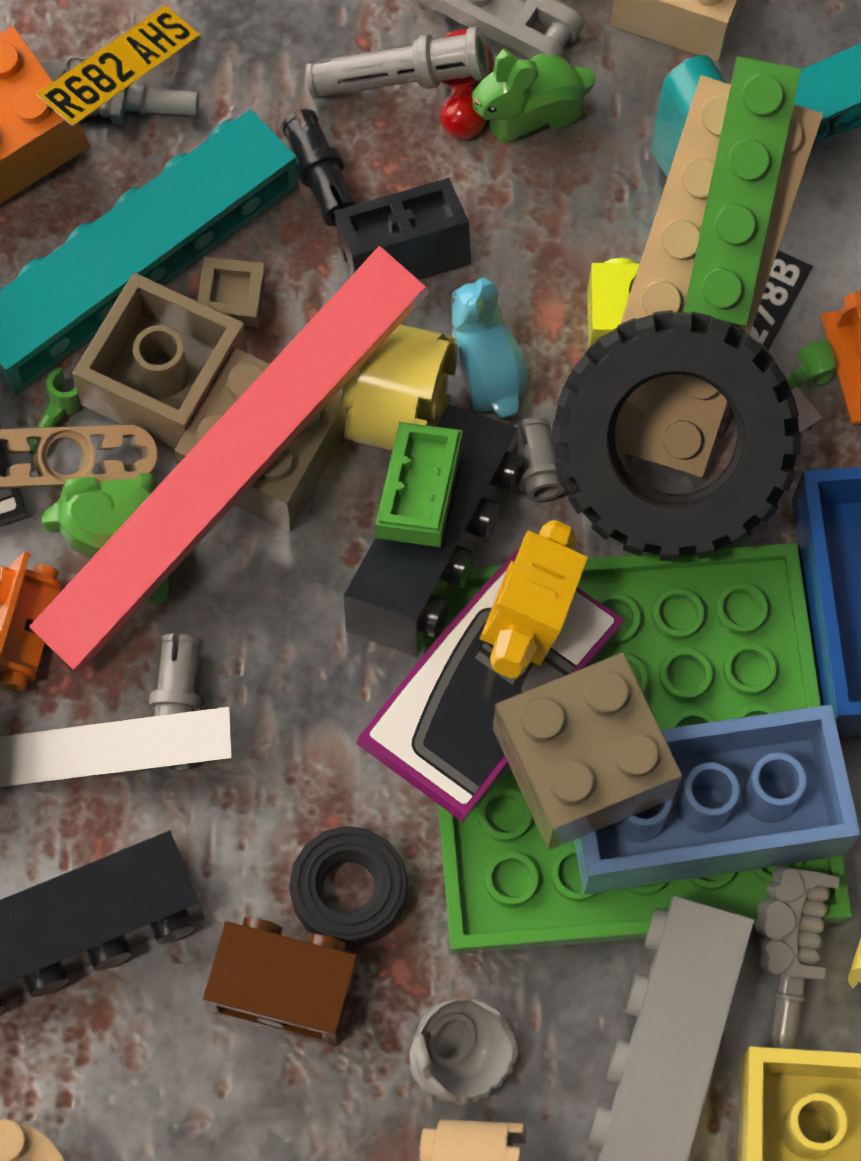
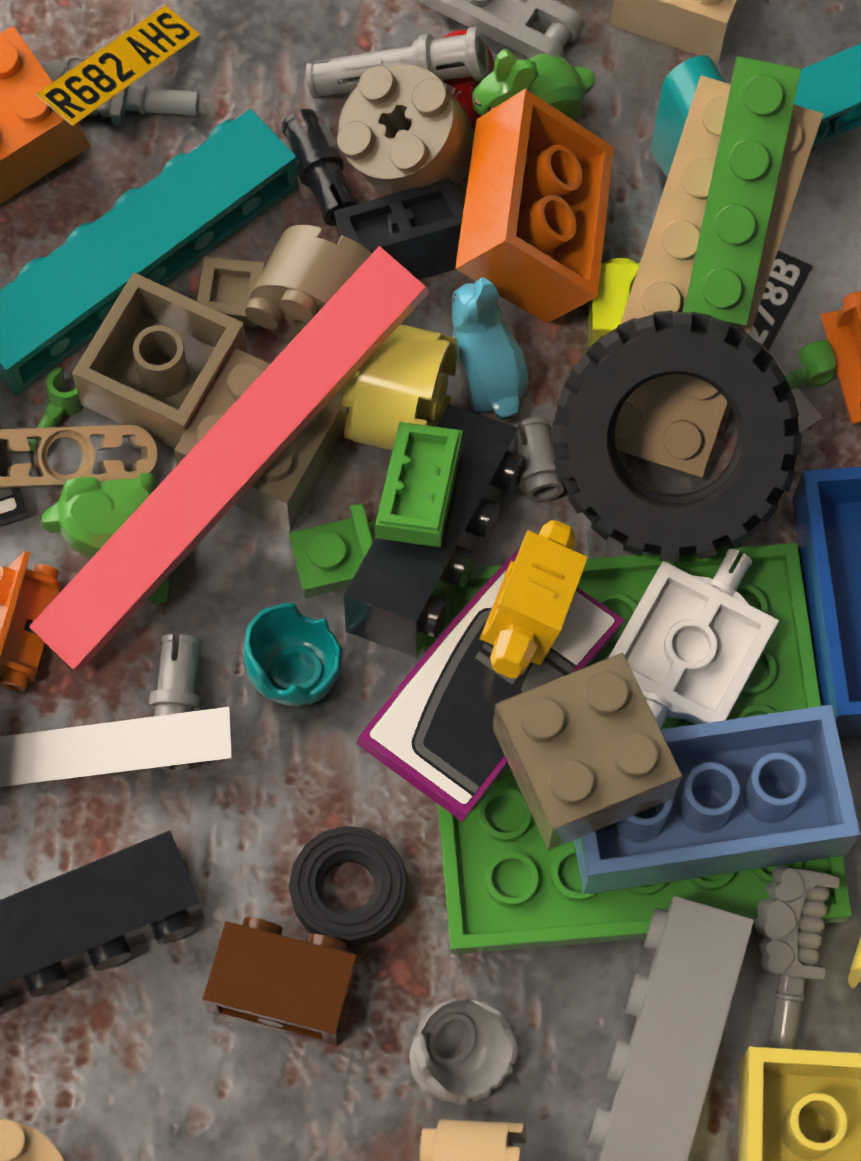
none -> teal hair [243,603,342,707]
none -> dark tan brick [245,225,372,343]
none -> bright green bracket [289,503,376,599]
none -> brick [337,65,475,196]
none -> orange brick [455,89,614,323]
none -> white plate [609,549,779,729]

